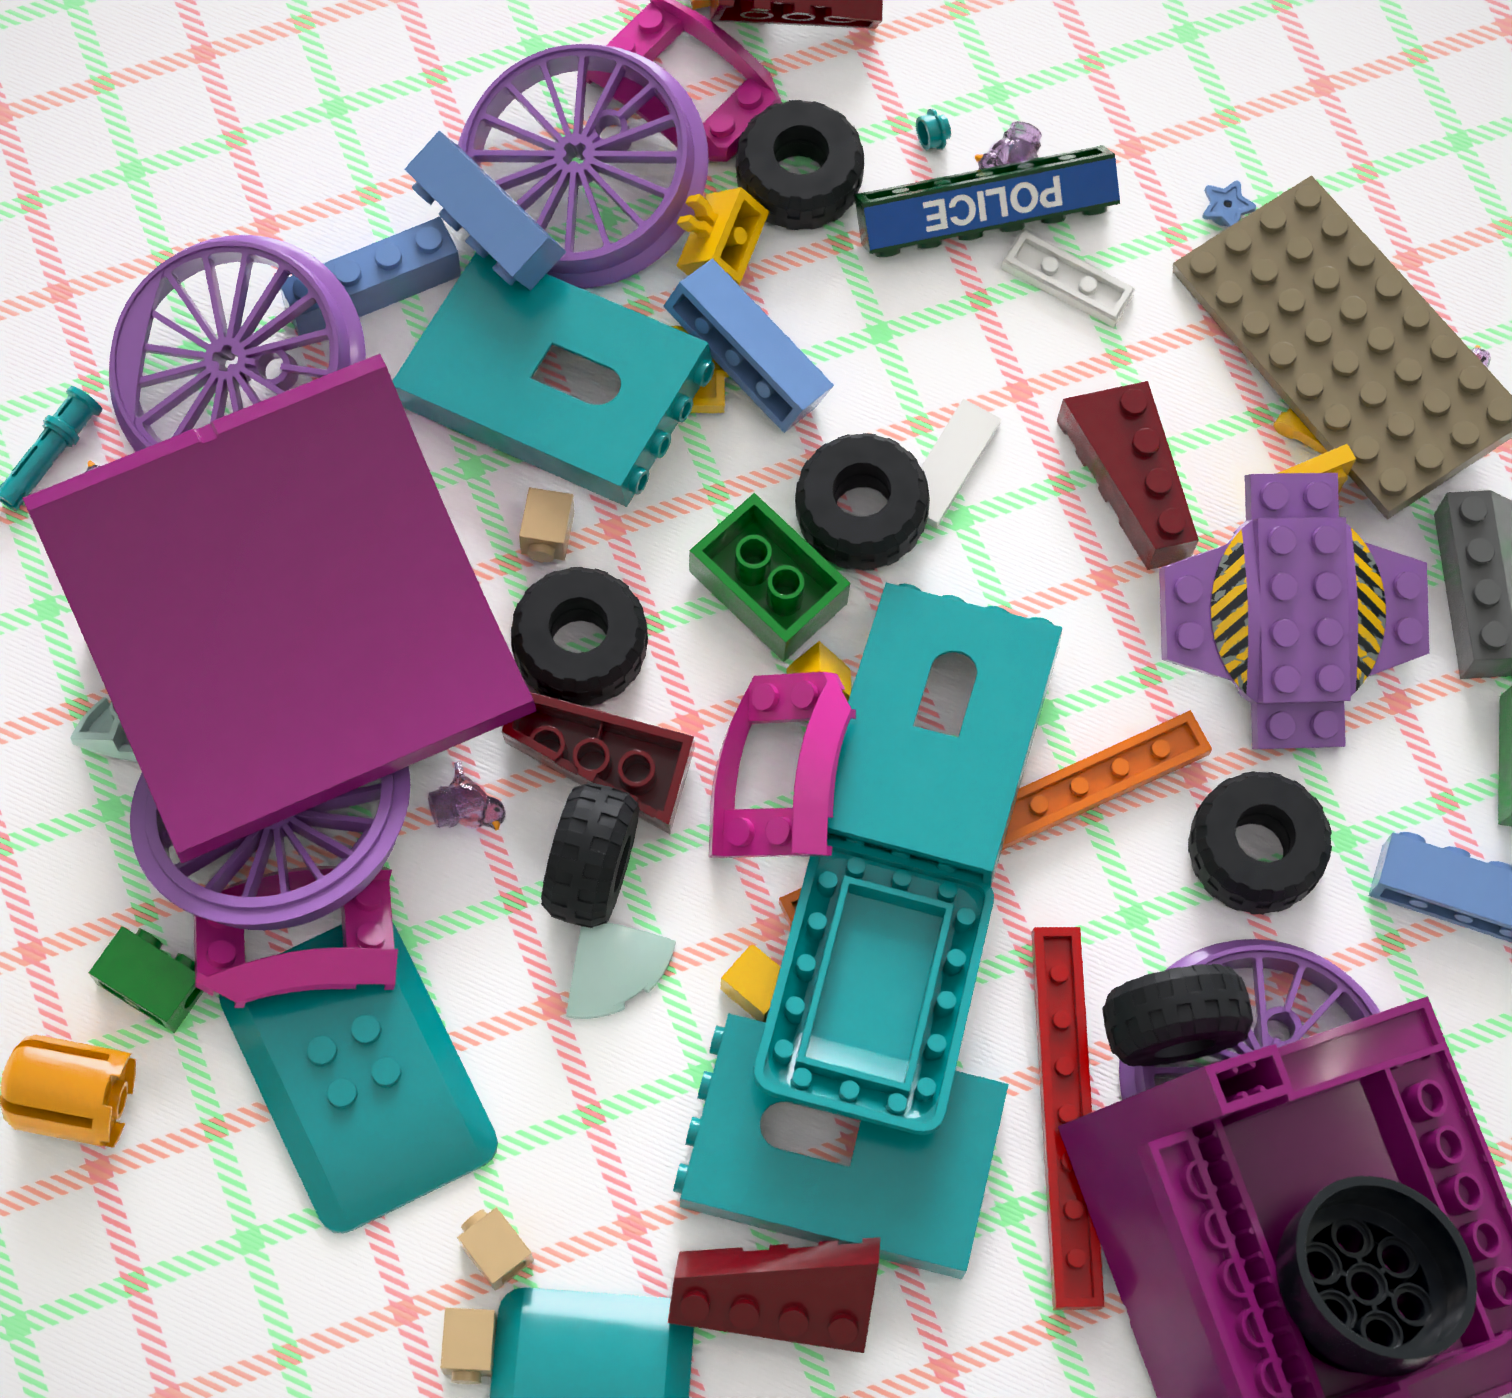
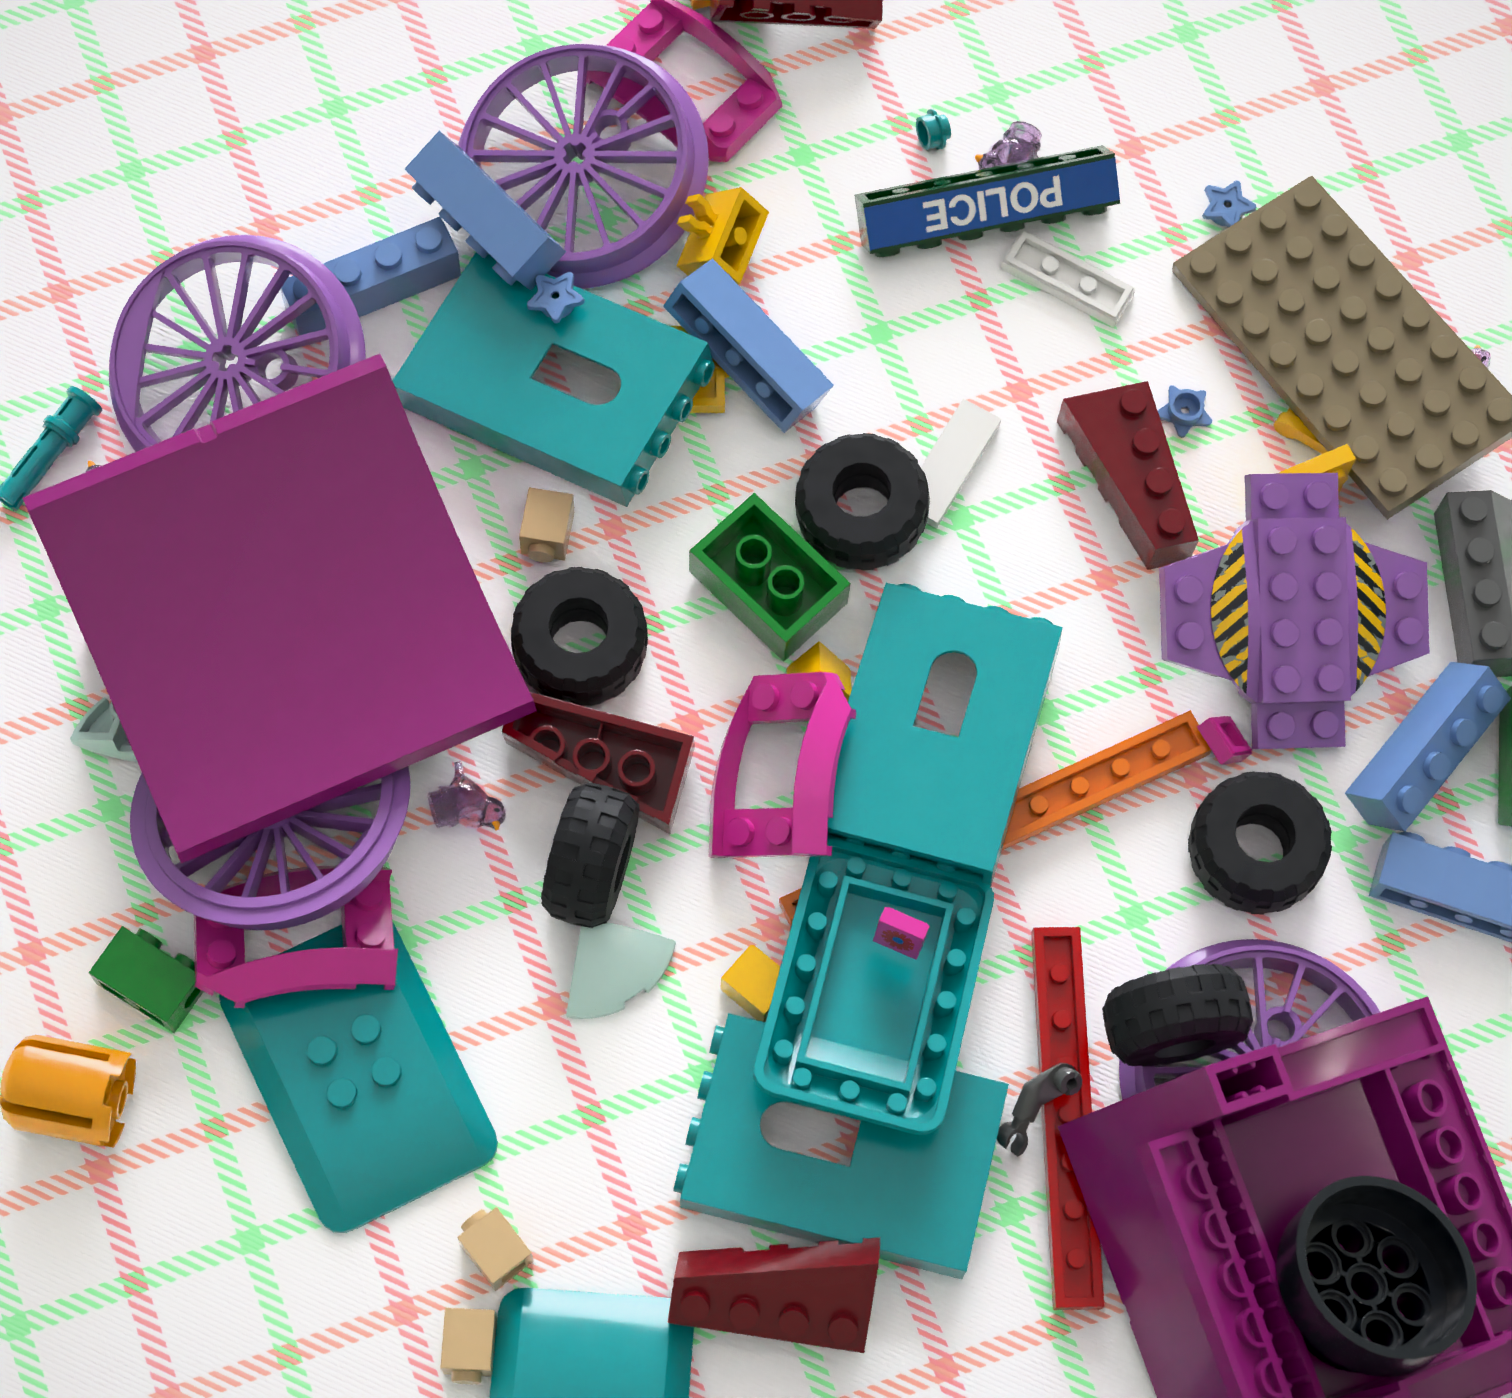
black tyre [735,100,865,231] -> none
none -> medium blue plate [527,272,585,323]
none -> dark pink tile [873,907,930,960]
none -> dark grey arm [997,1063,1083,1157]
none -> medium blue plate [1158,385,1213,438]
none -> dark pink tile [1197,716,1253,765]
none -> medium blue brick [1345,662,1511,832]

